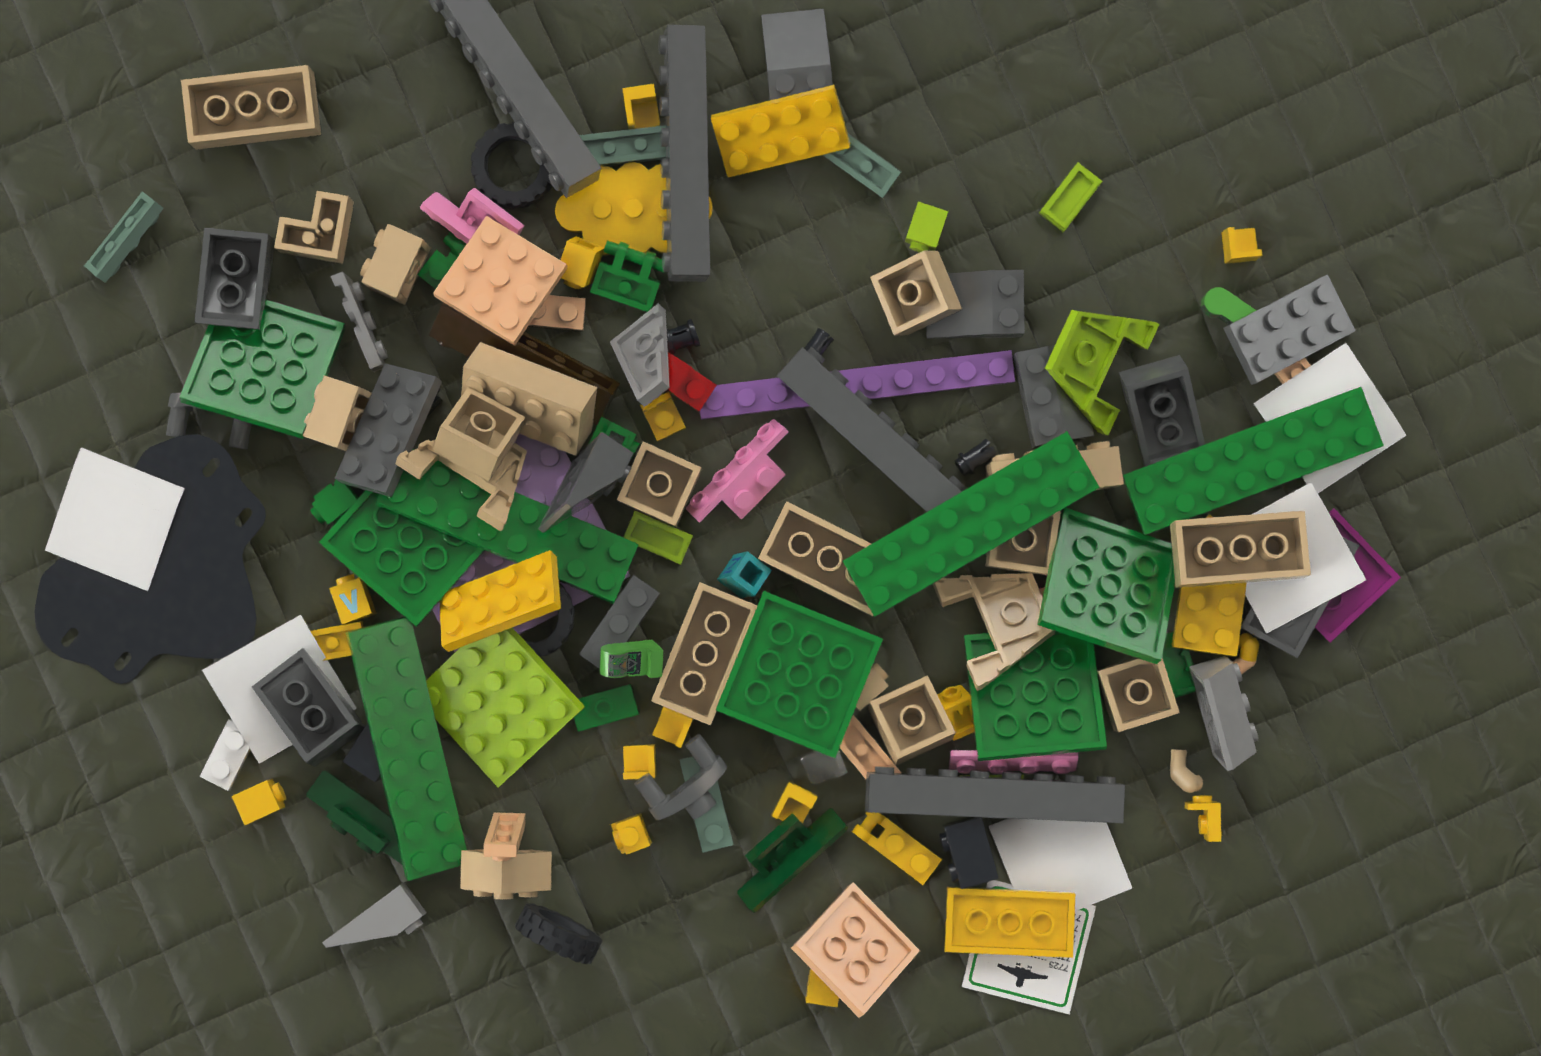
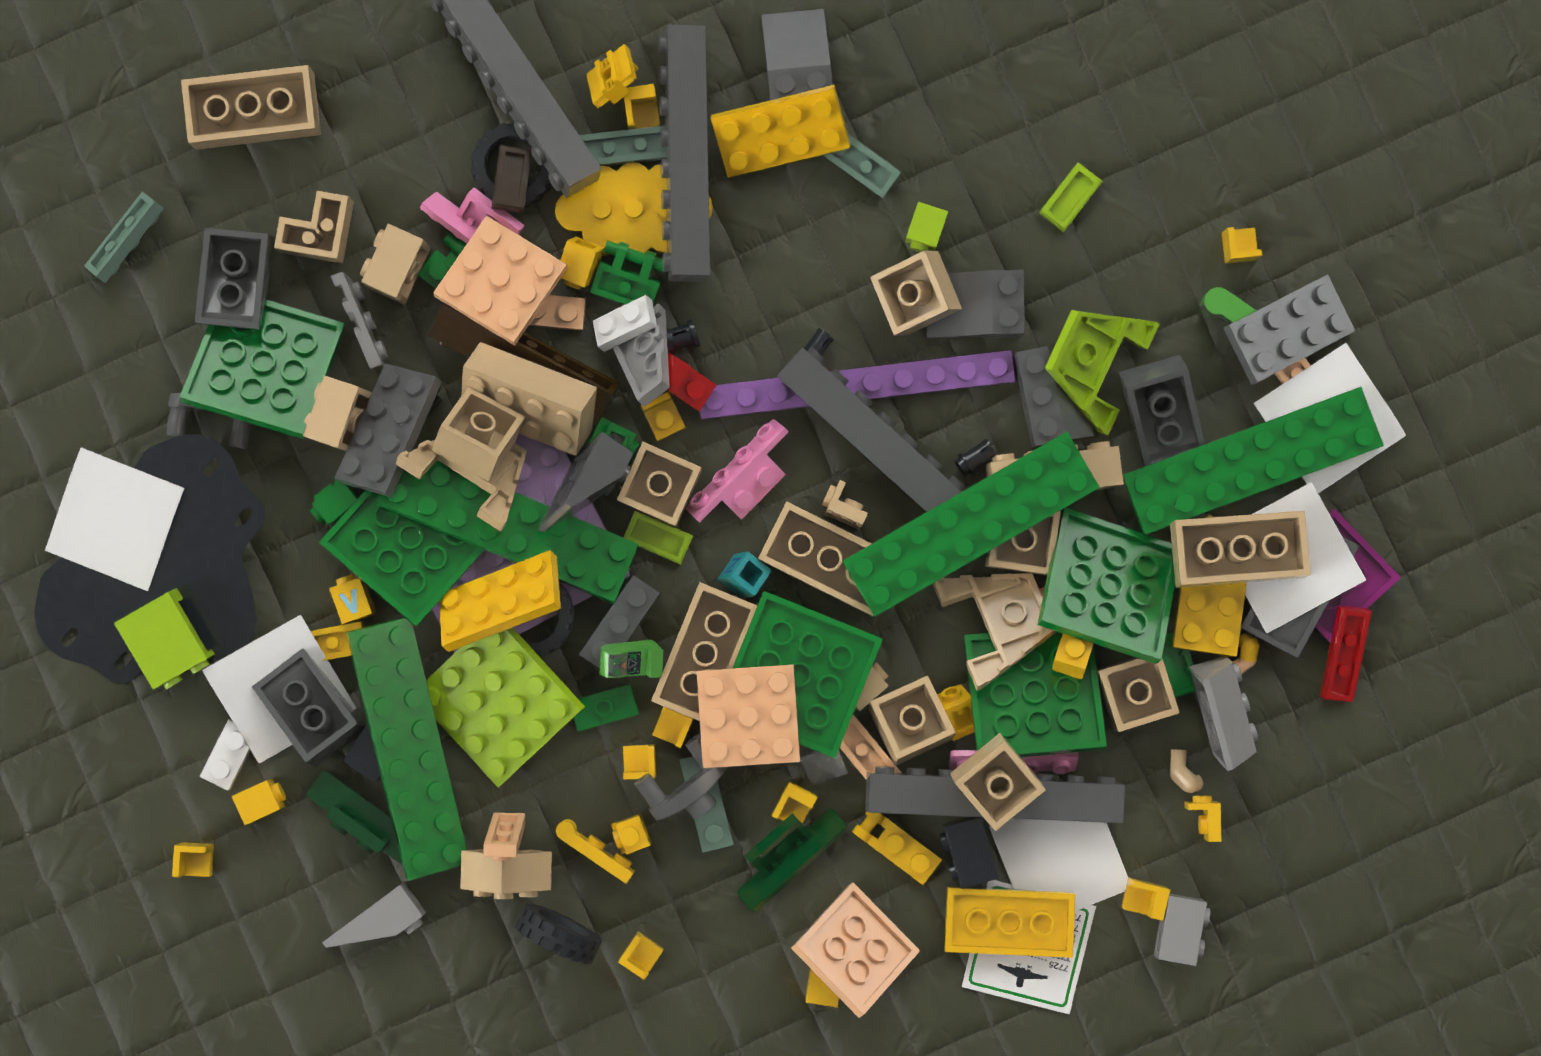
none -> lime panel [114,588,215,689]
none -> yellow panel [172,842,214,878]
none -> dark brown tile [491,145,531,213]
none -> yellow plate [556,819,635,884]
none -> yellow piece [586,44,638,108]
none -> white plate [593,295,657,352]
none -> yellow panel [618,931,664,980]
none -> light nougat plate [697,664,800,768]
none -> tan bracket [822,480,868,530]
none -> tan brick [950,733,1046,831]
none -> yellow brick [1052,634,1094,680]
none -> yellow panel [1122,877,1170,921]
none -> light grey brick [1154,894,1210,966]
none -> red tile [1320,605,1372,702]

